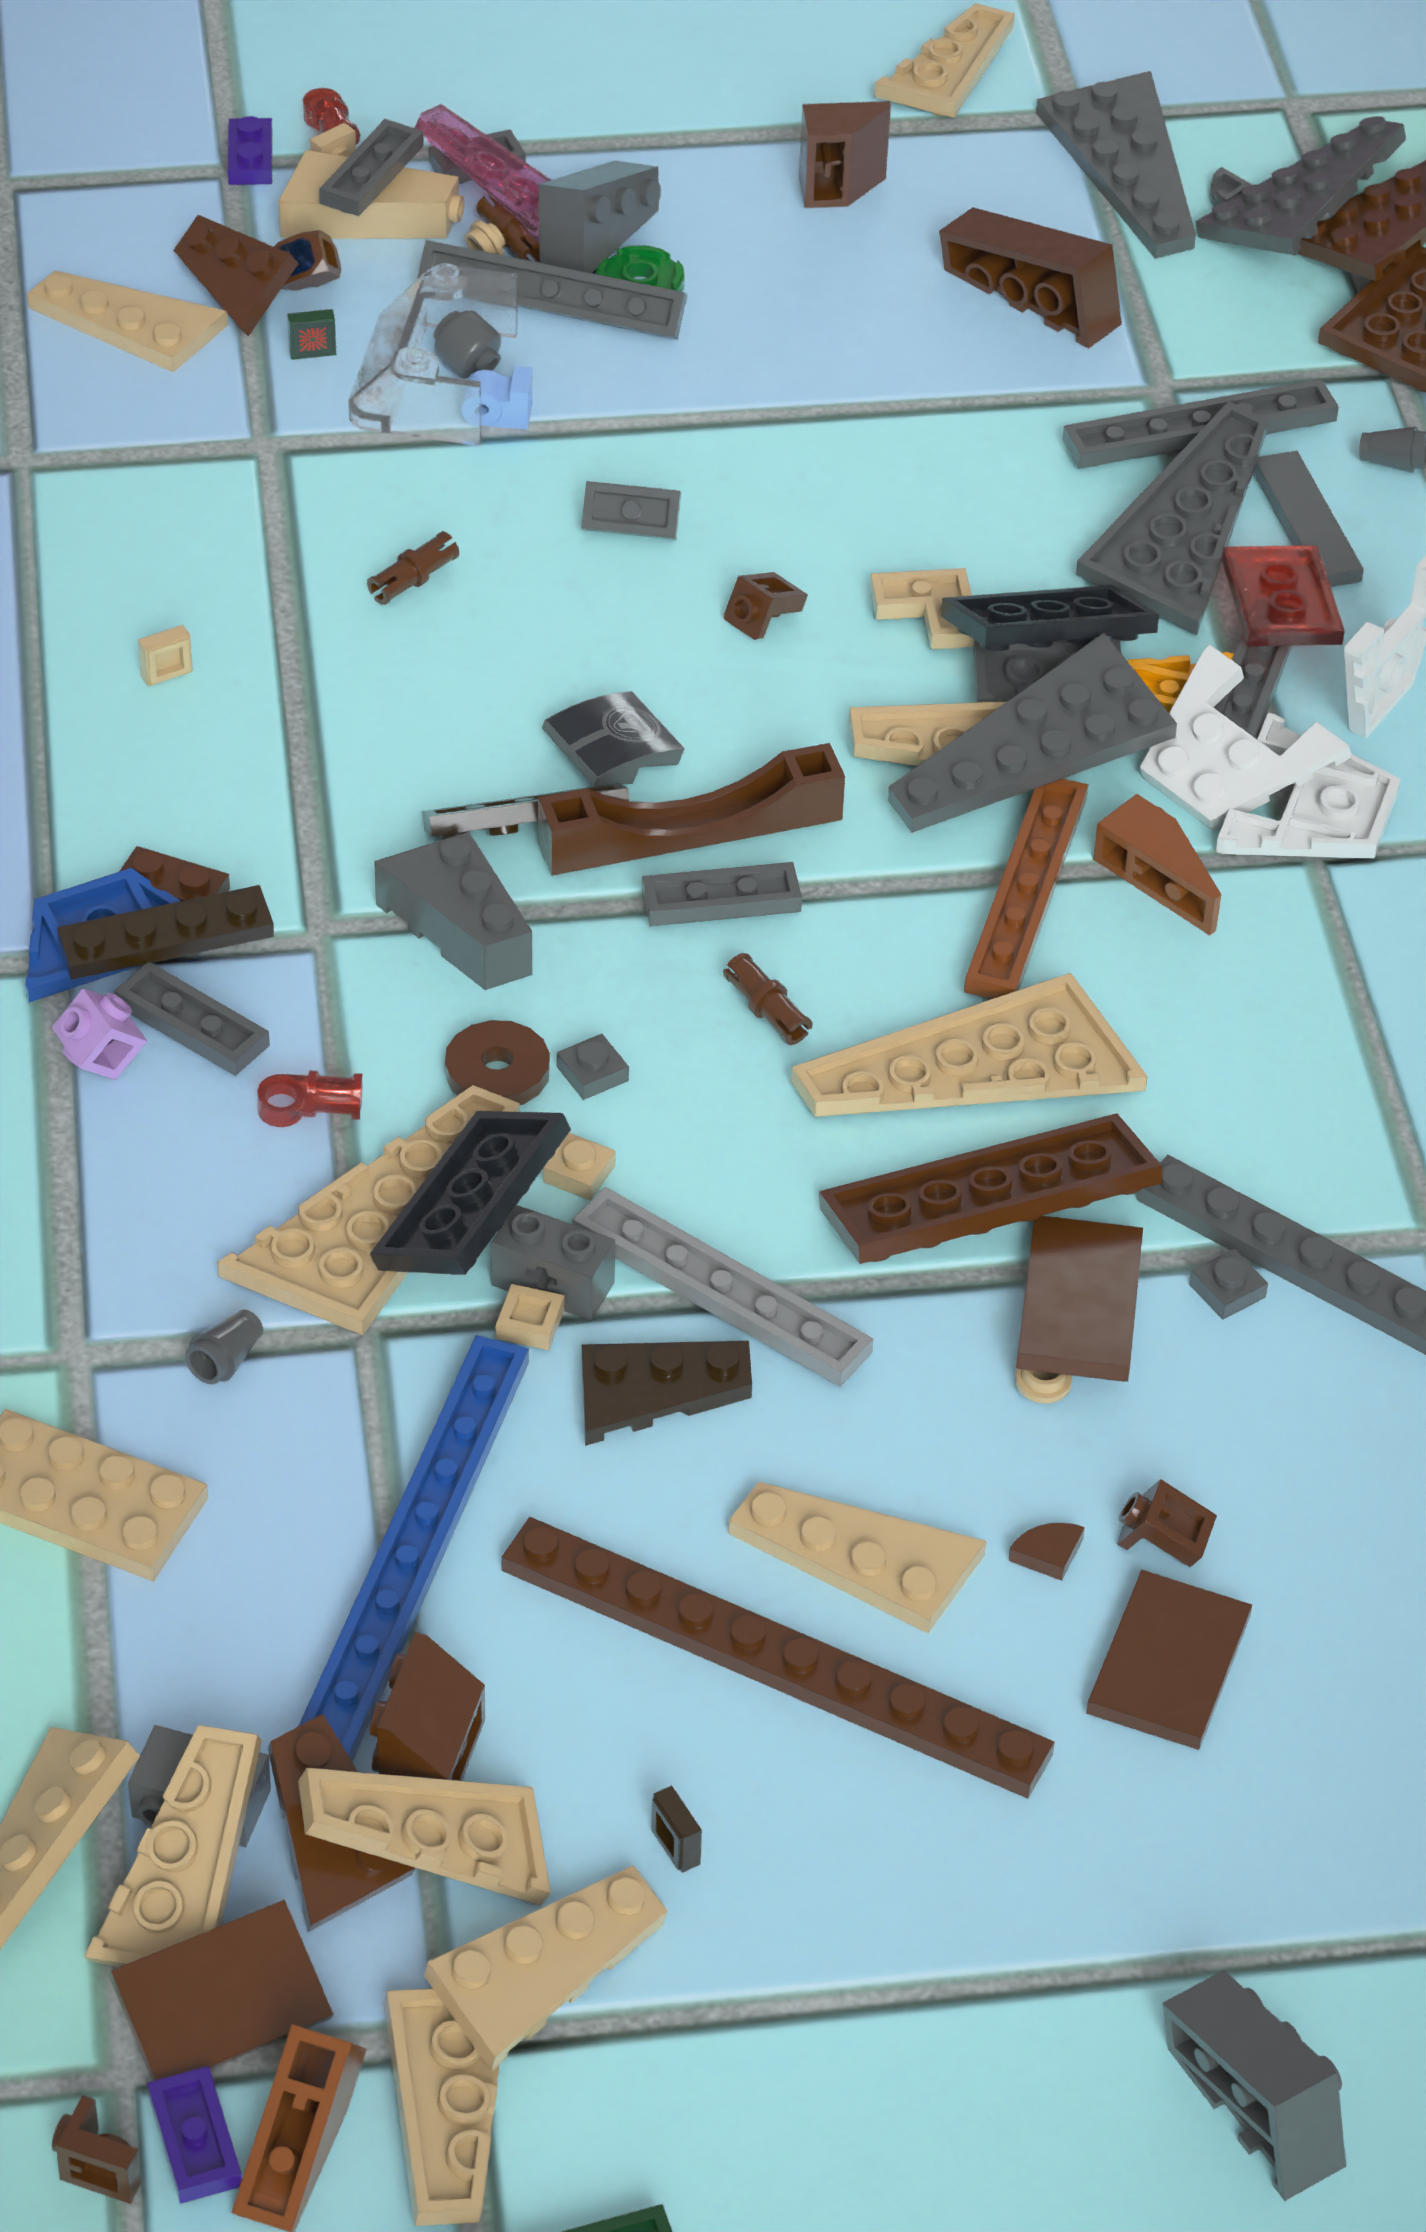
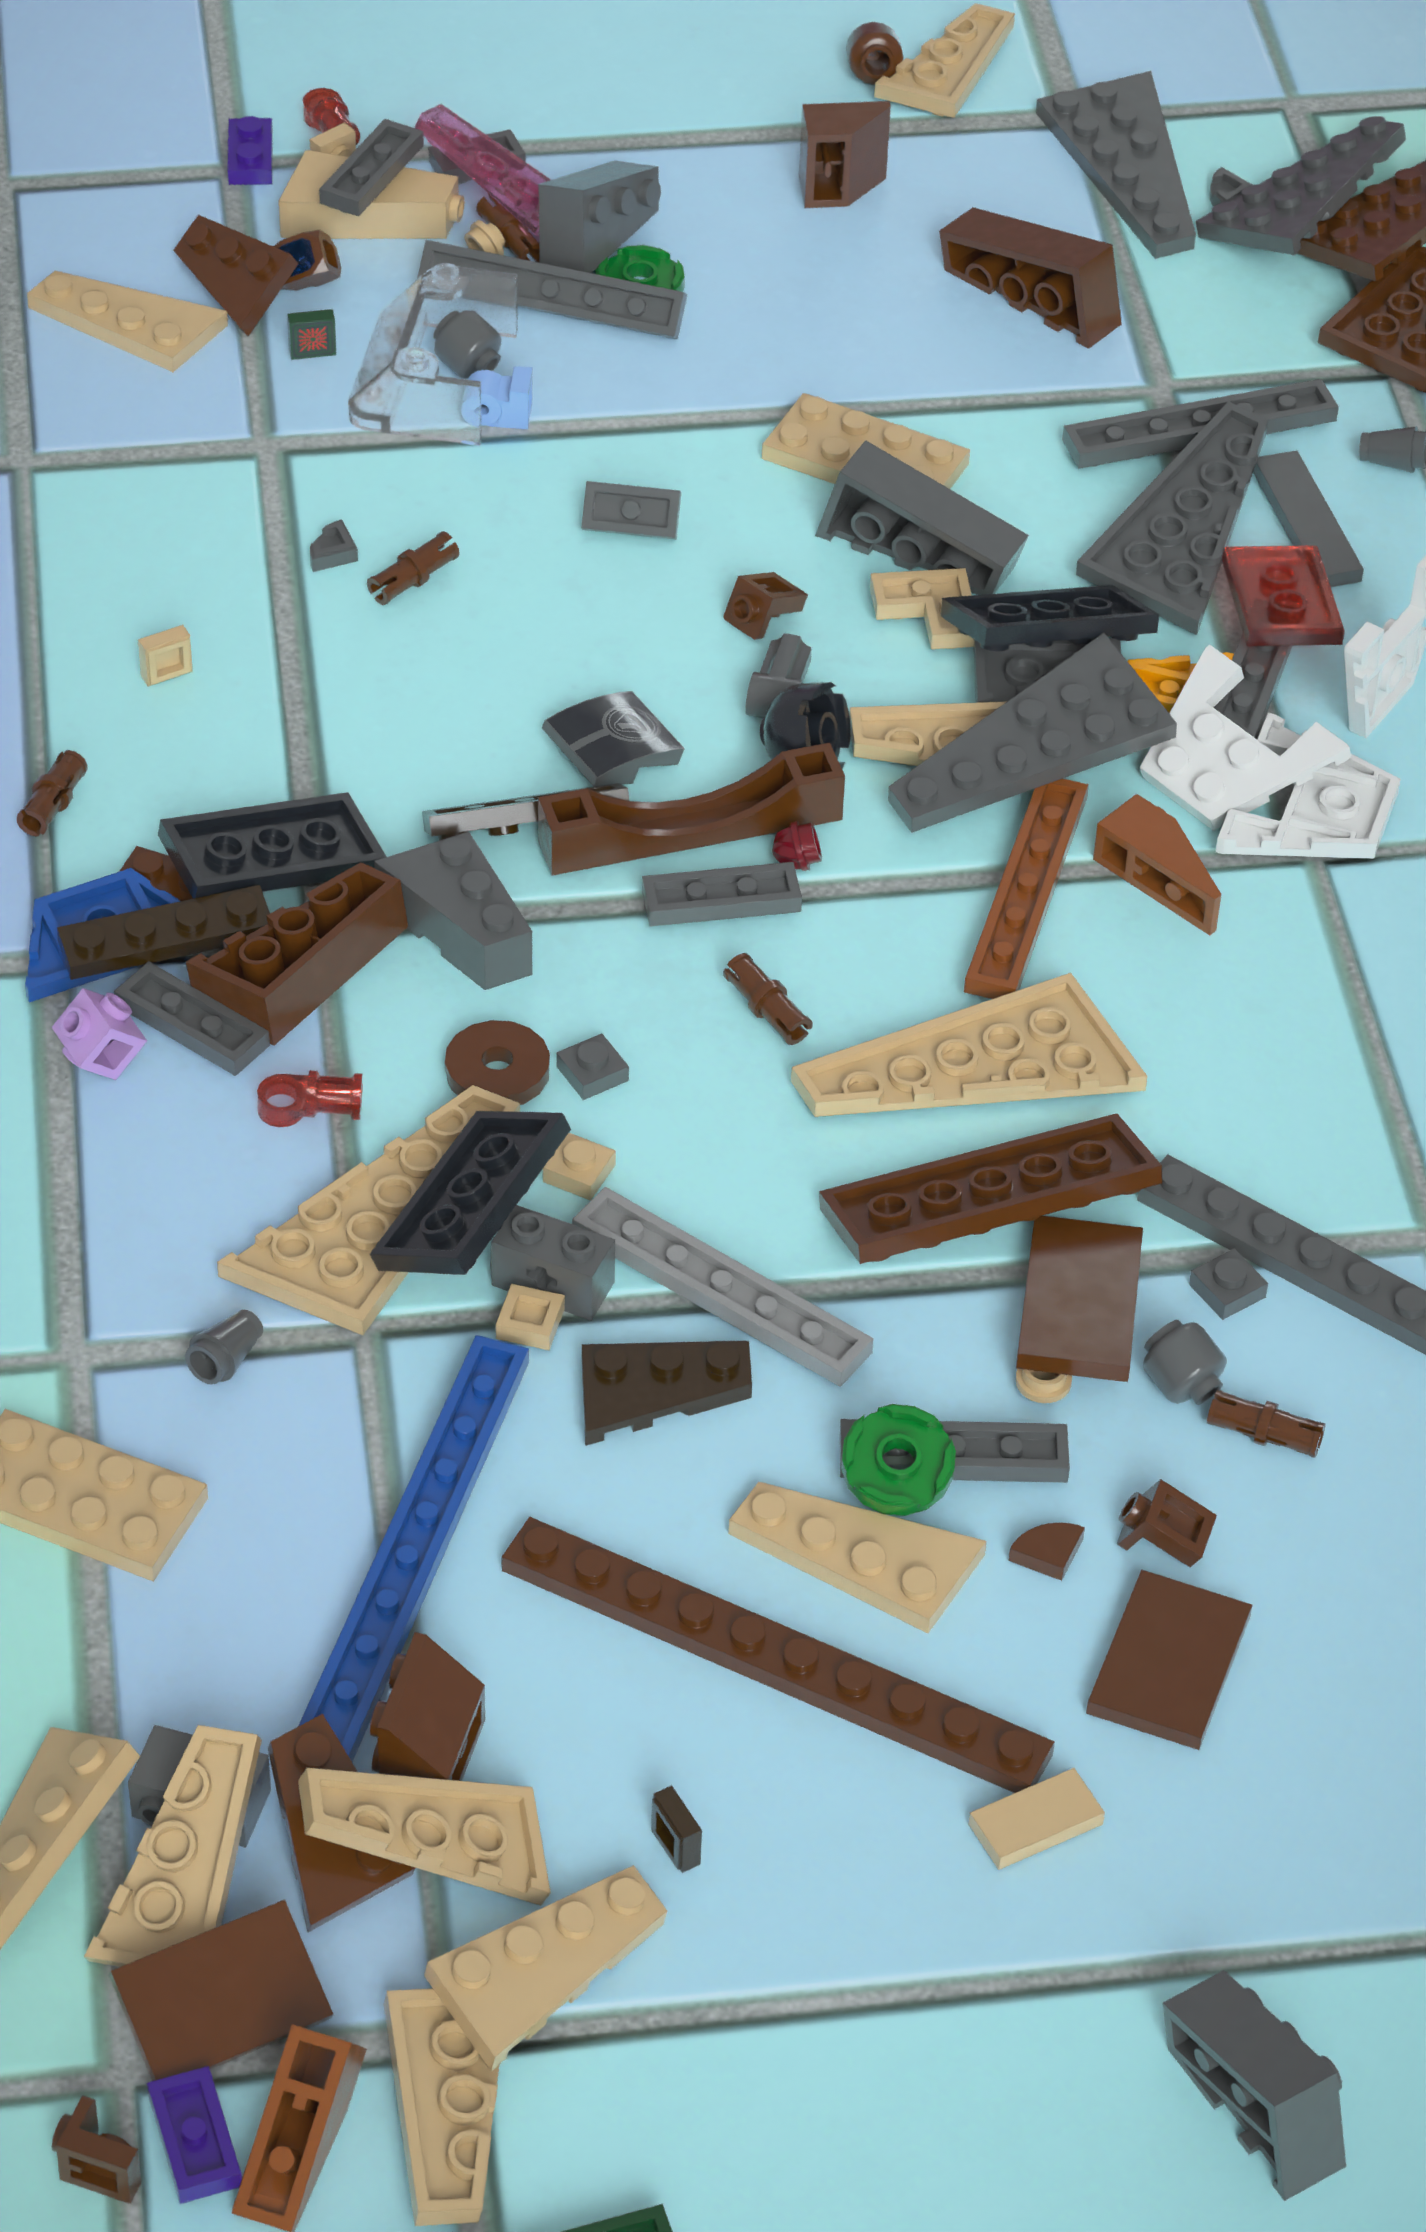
none -> reddish brown pin [17,750,88,837]
none -> black plate [158,792,387,899]
none -> reddish brown wedge [186,862,408,1046]
none -> dark grey tile [310,519,358,572]
none -> dark grey piece [745,633,812,718]
none -> black cylinder [760,682,851,770]
none -> tan plate [762,393,970,489]
none -> dark red plate [772,821,822,871]
none -> dark grey wedge [815,440,1029,595]
none -> dark grey plate [840,1419,1070,1483]
none -> green tile [841,1404,956,1516]
none -> reddish brown head [846,22,904,85]
none -> tan tile [968,1768,1105,1870]
none -> dark grey head [1143,1320,1227,1405]
none -> reddish brown pin [1207,1389,1326,1458]

